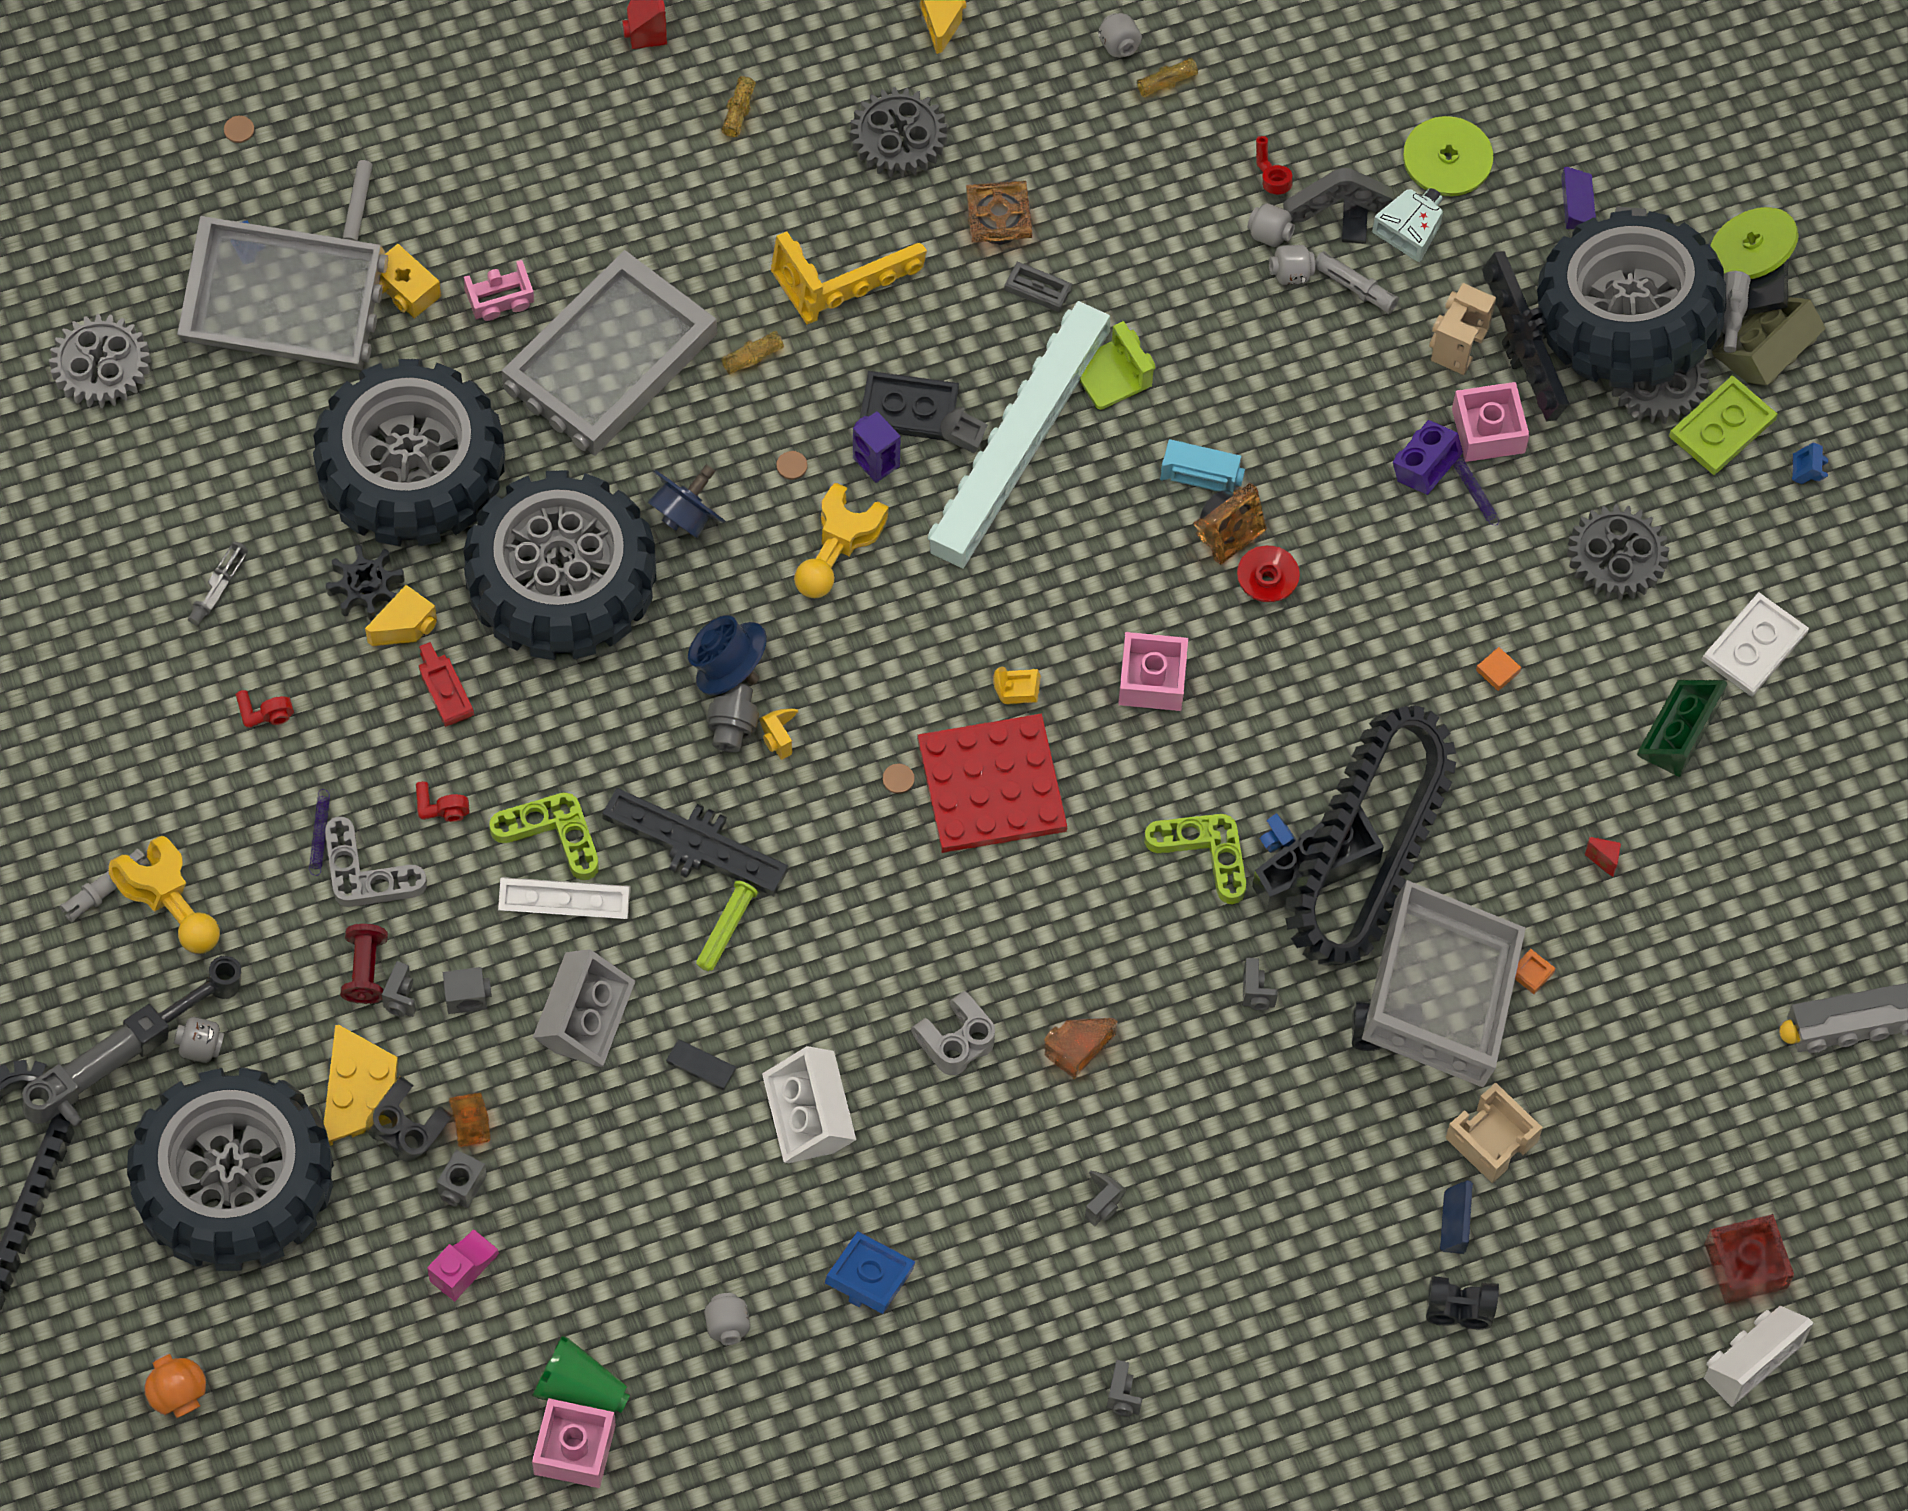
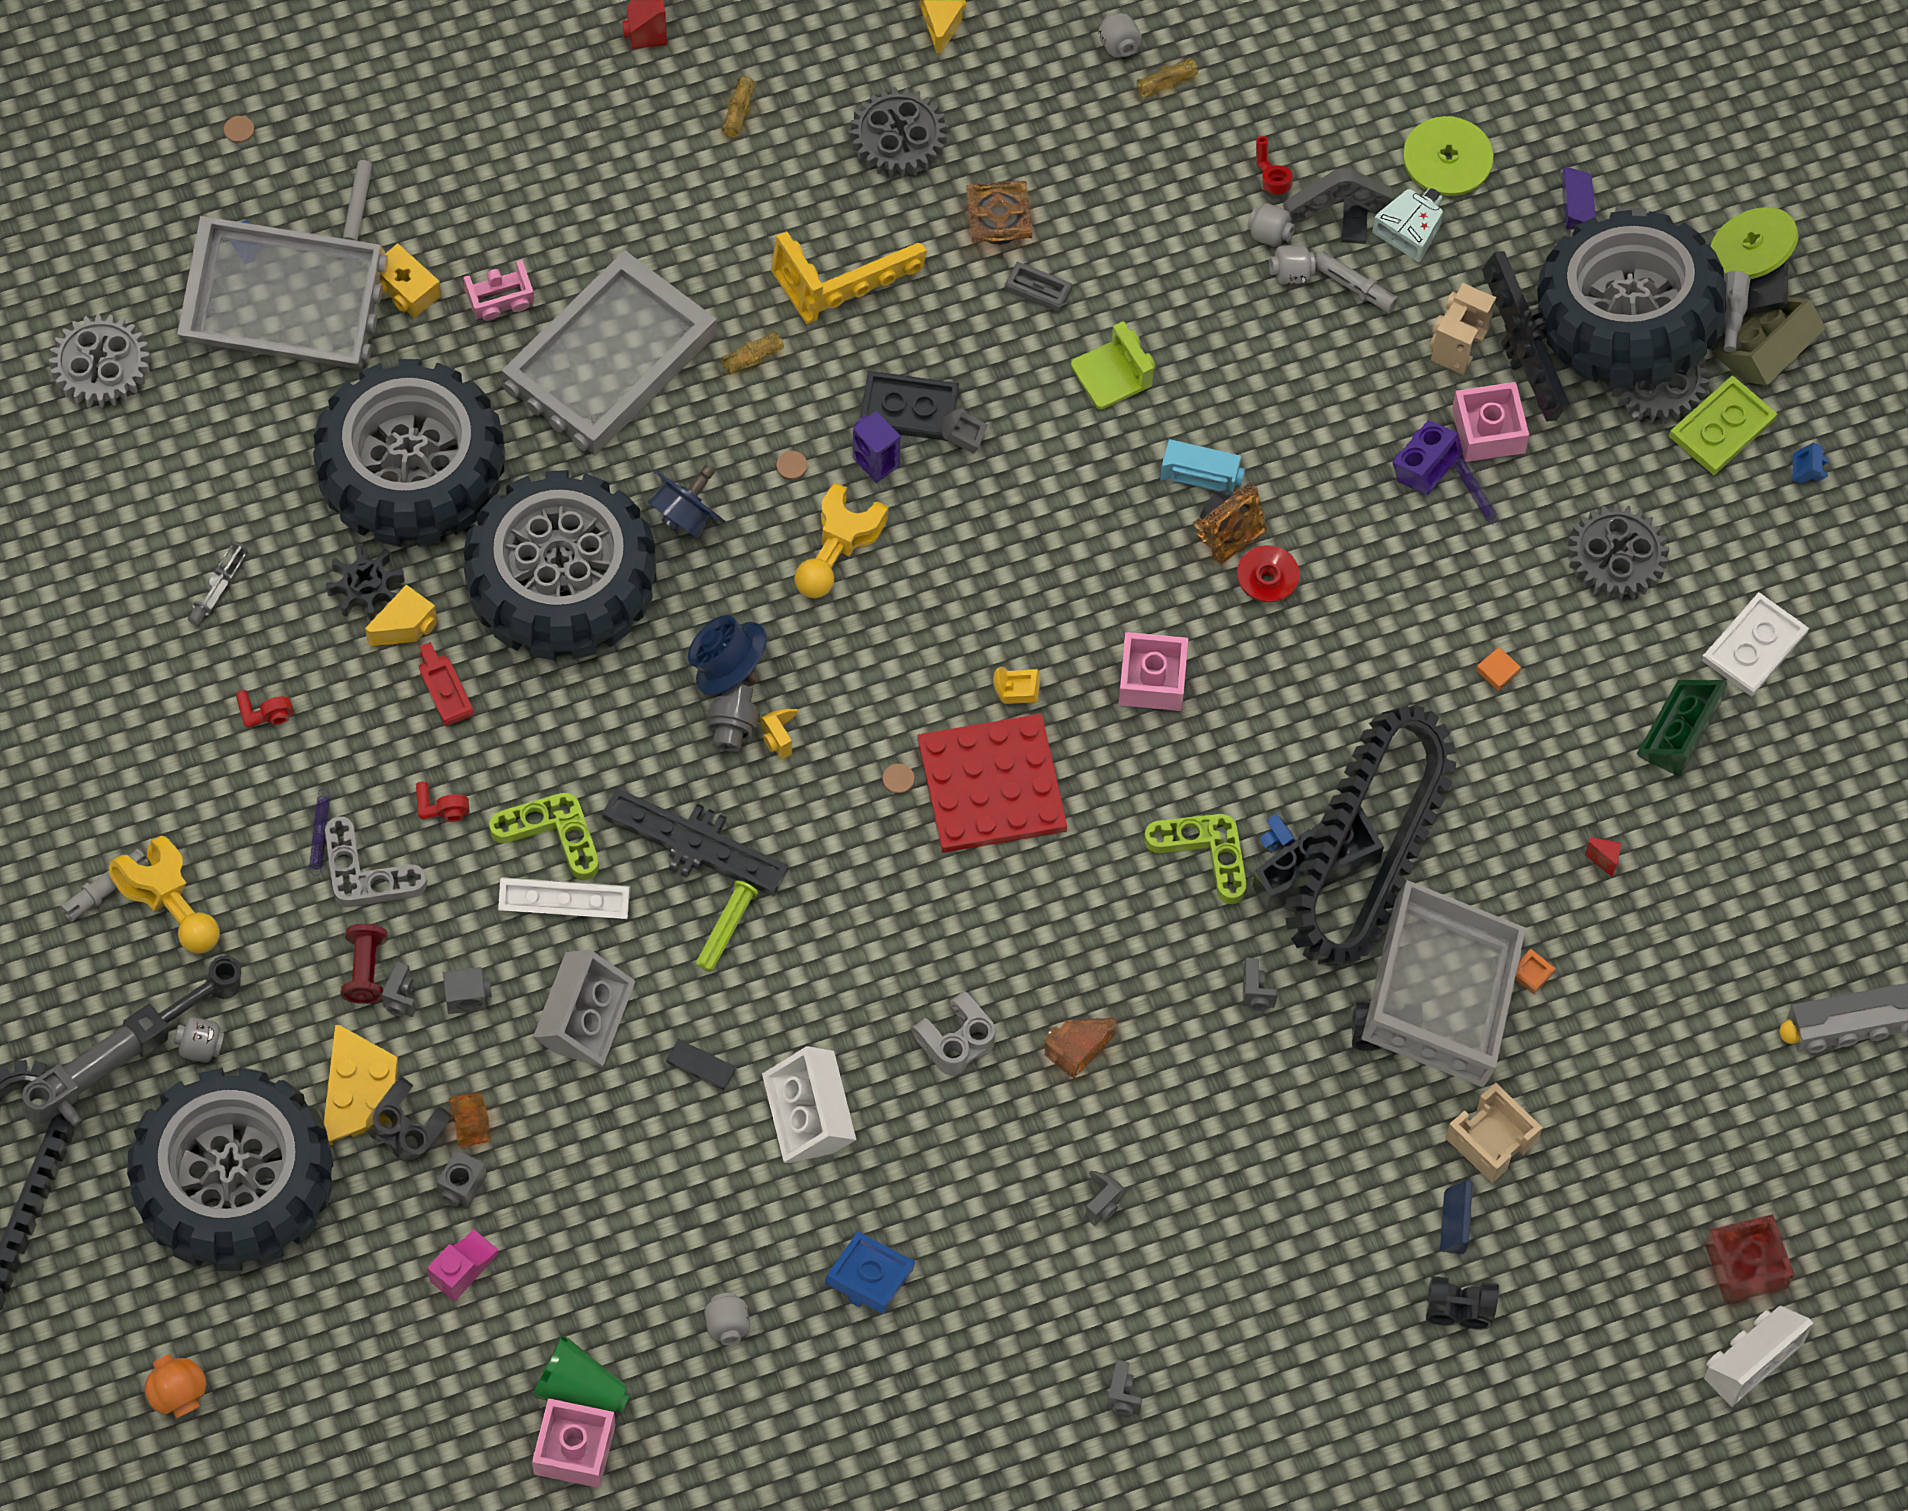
light aqua brick [928,301,1110,569] -> none

